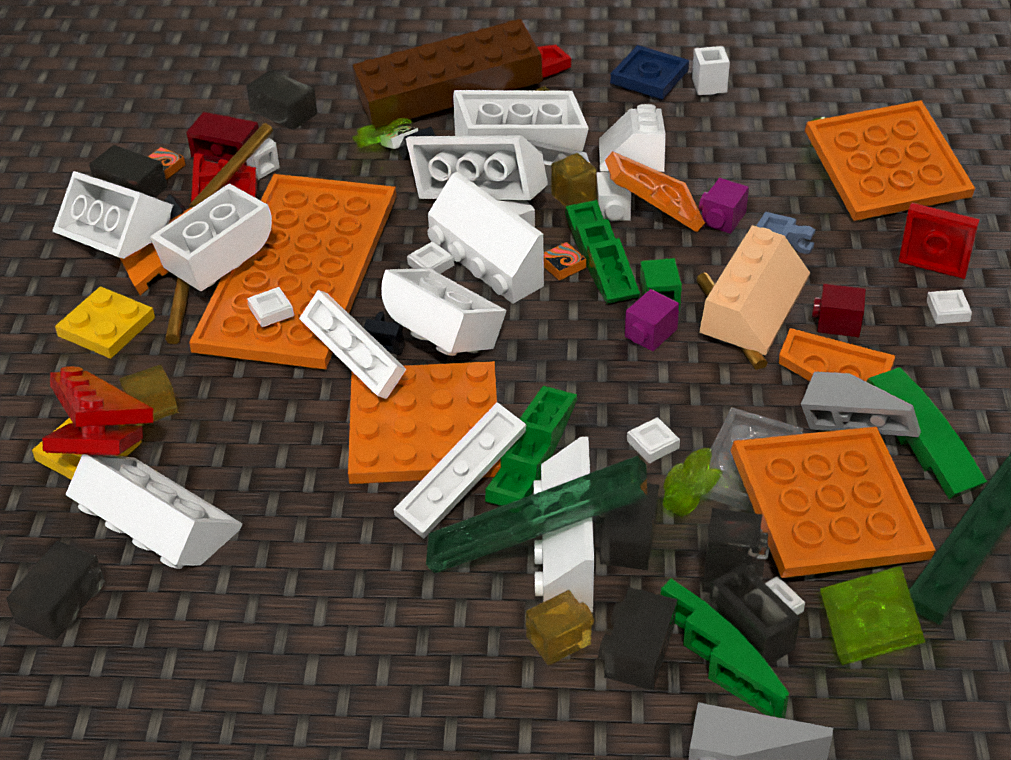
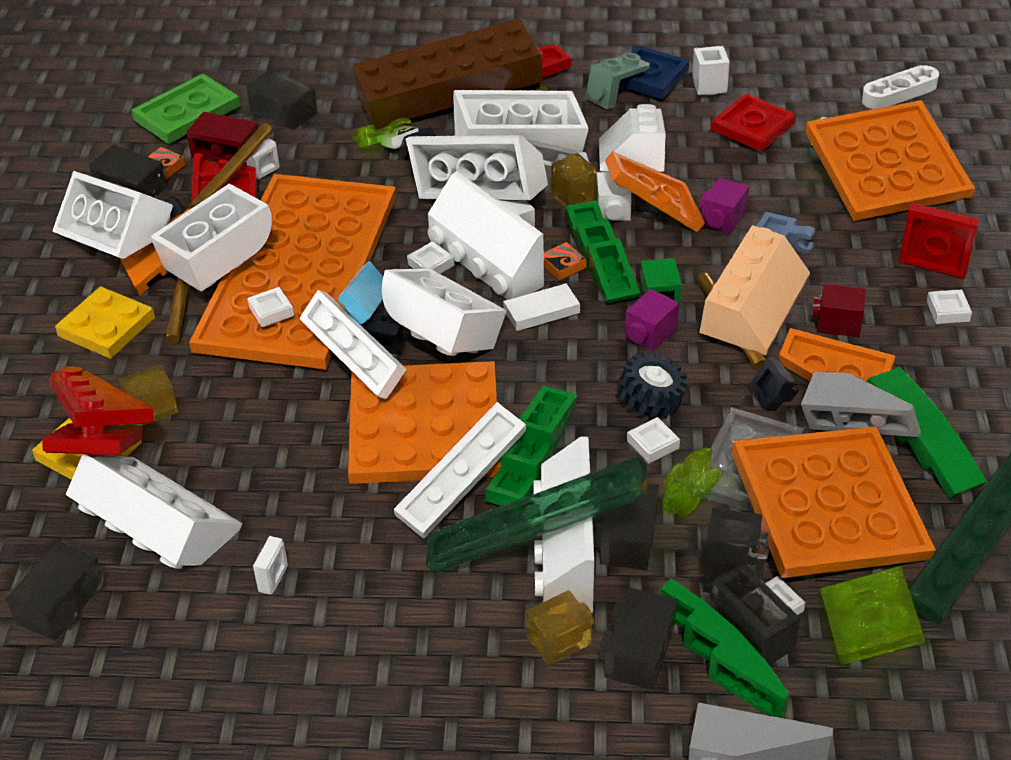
none -> bright green plate [131,74,240,144]
none -> white tile [253,536,288,595]
none -> medium azure tile [338,261,383,325]
none -> white tile [503,283,580,331]
none -> sand green bracket [585,53,650,110]
none -> black wheel [617,352,688,418]
none -> red plate [711,93,796,152]
none -> black tile [749,357,800,410]
none -> white beam [862,65,939,109]

